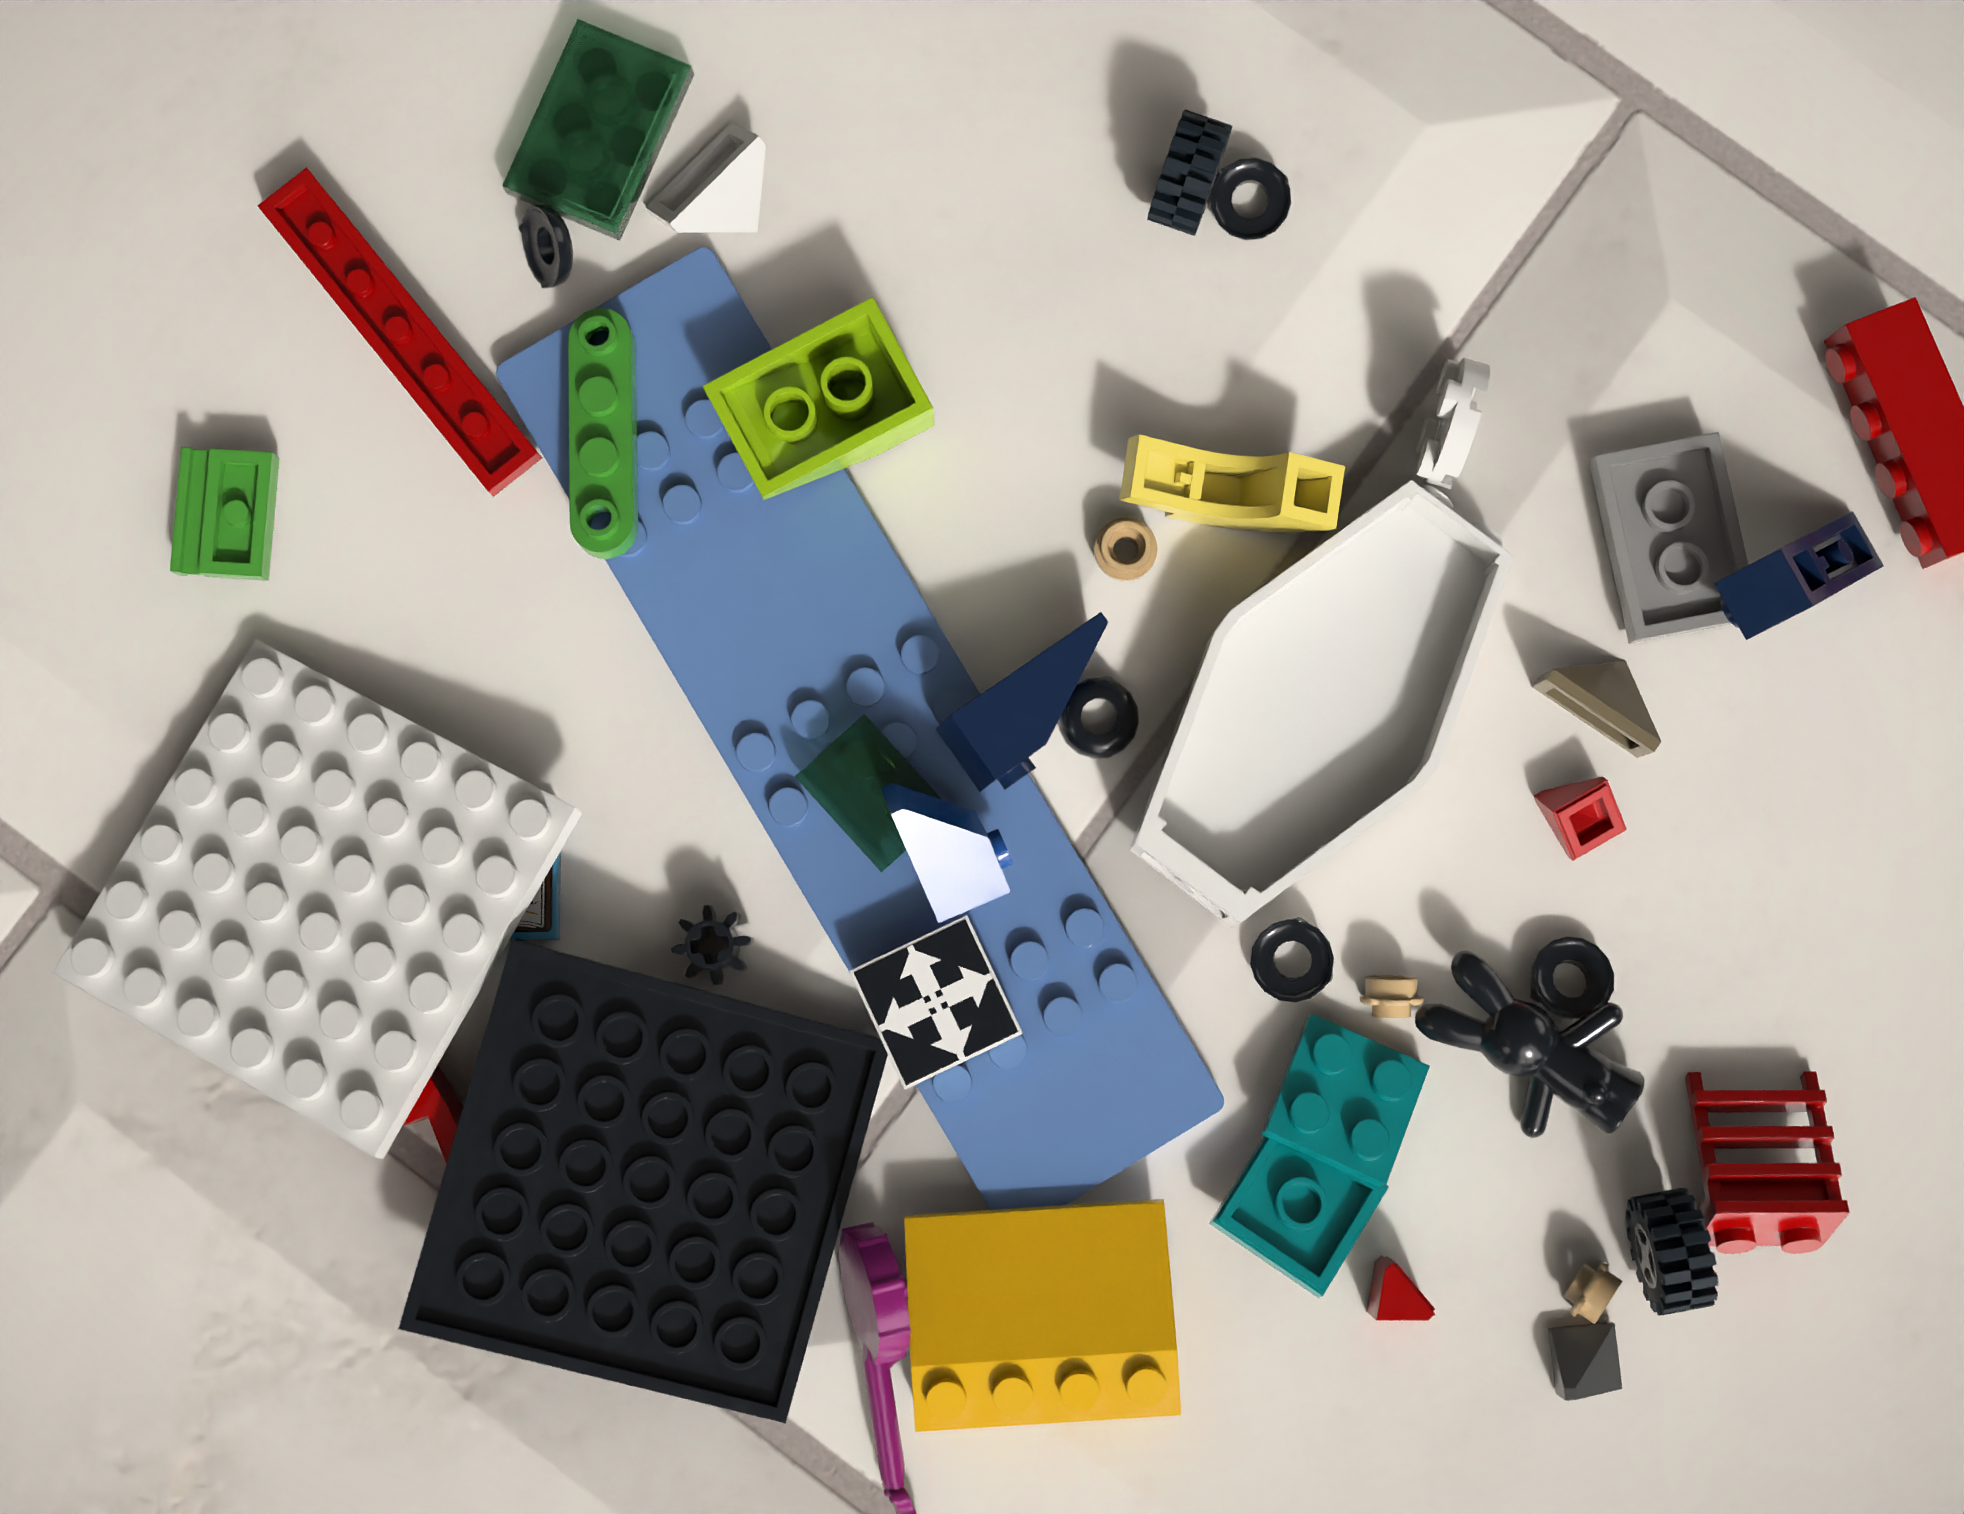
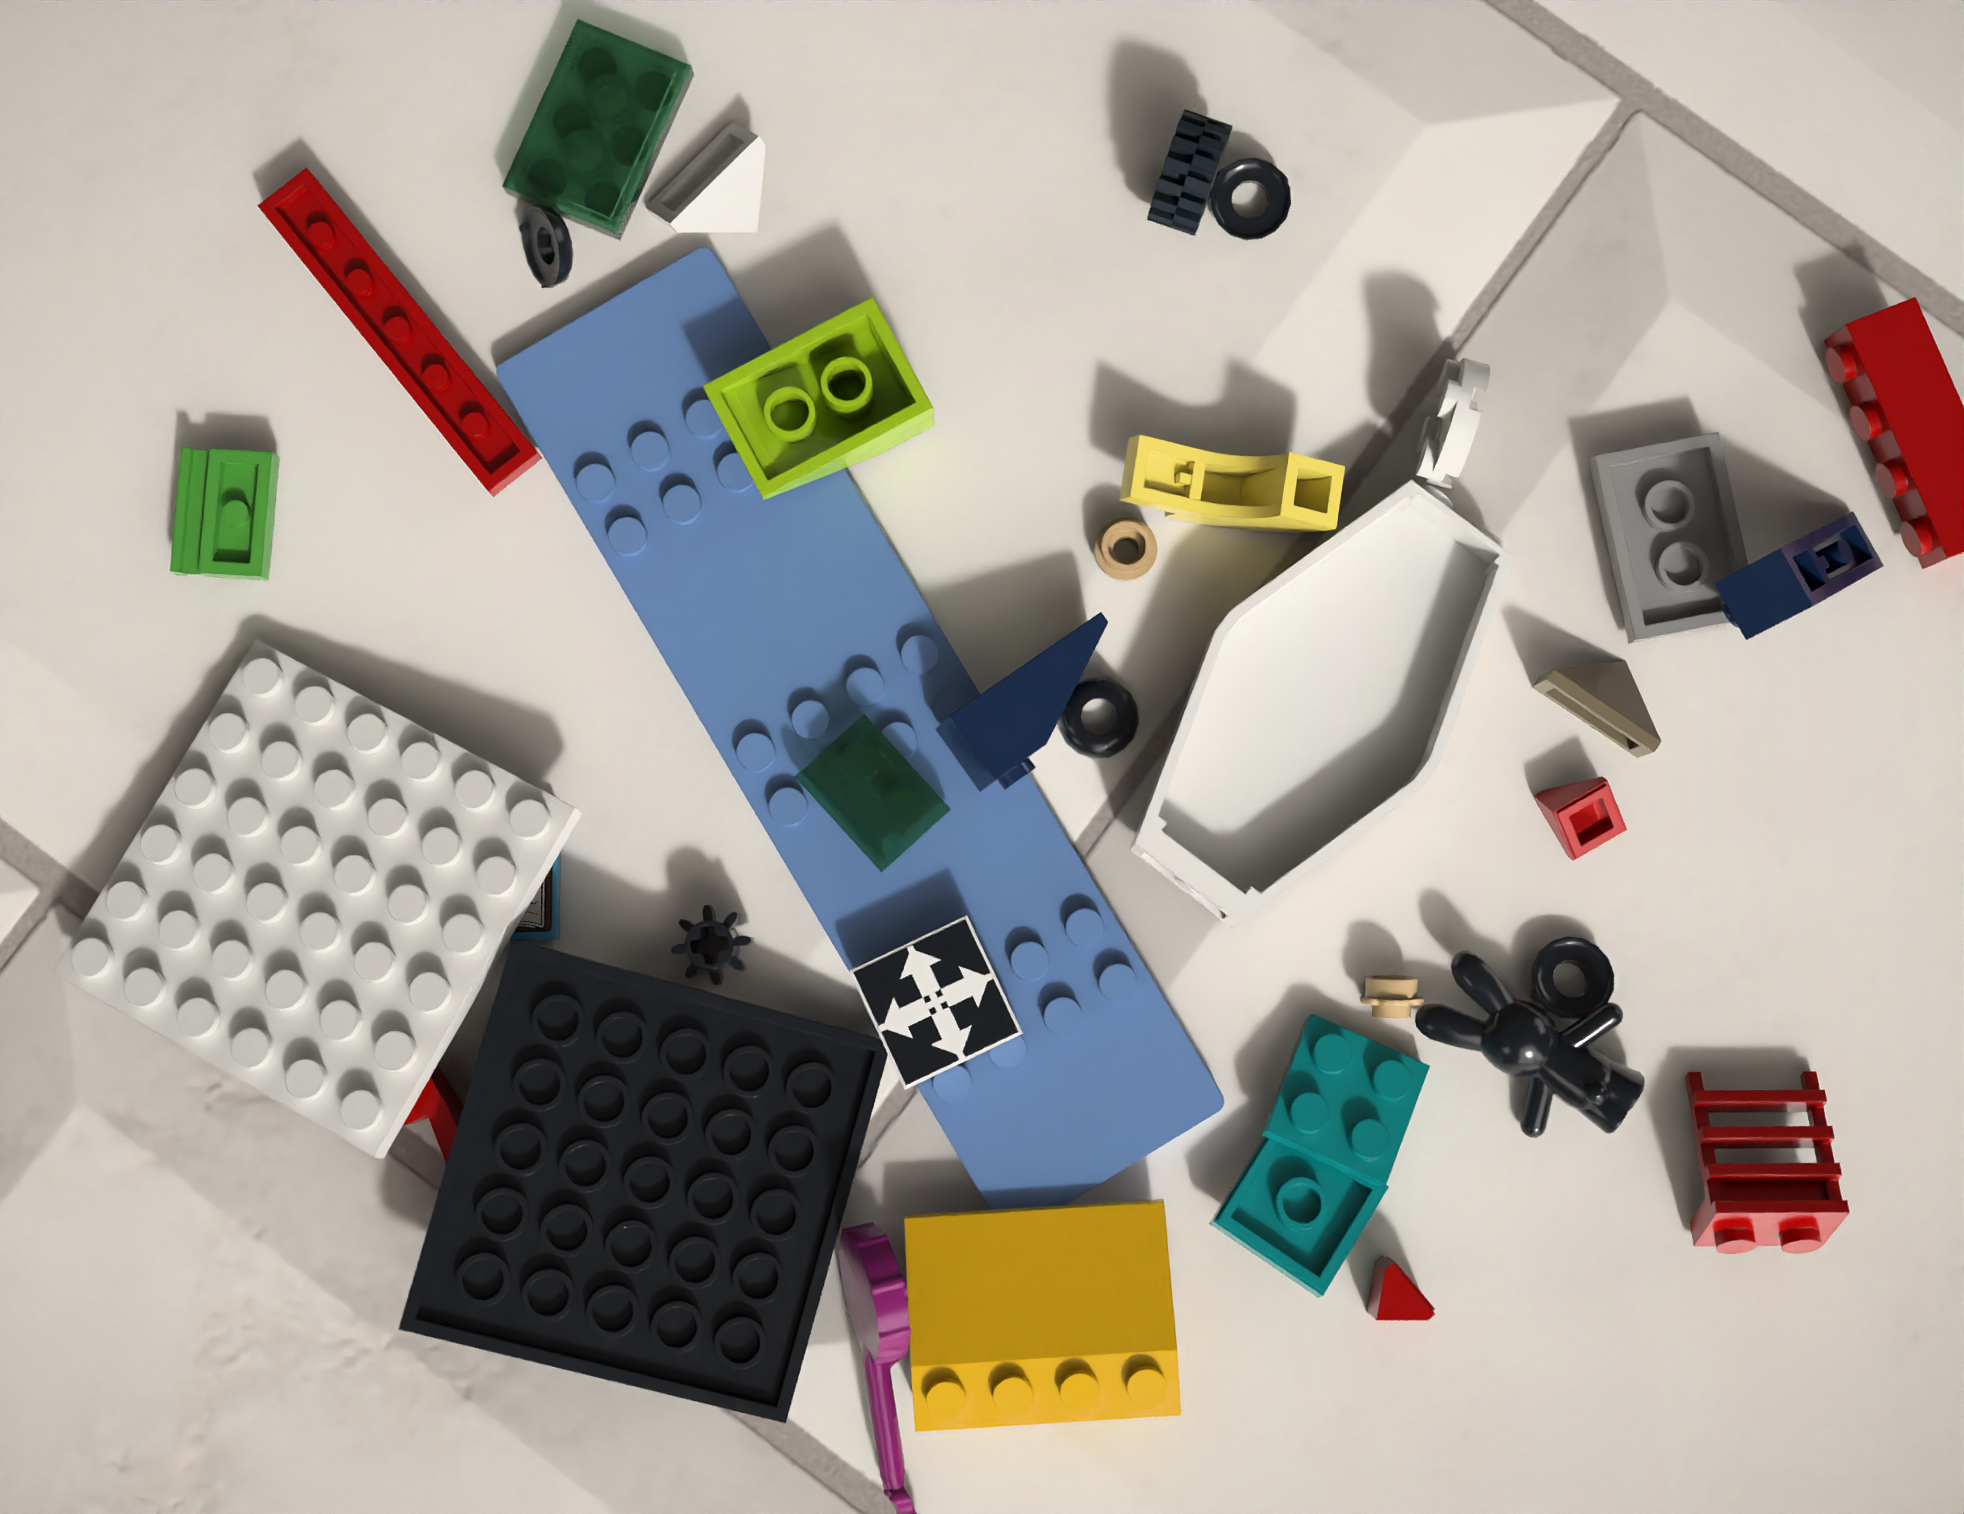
bright green plate [568,308,638,559] -> none
slope [881,783,1013,923] -> none
black piece [1250,917,1334,1003] -> none
dark grey slope [1548,1322,1622,1401] -> none
tan plate [1564,1261,1623,1324] -> none
black wheel [1626,1188,1718,1316] -> none

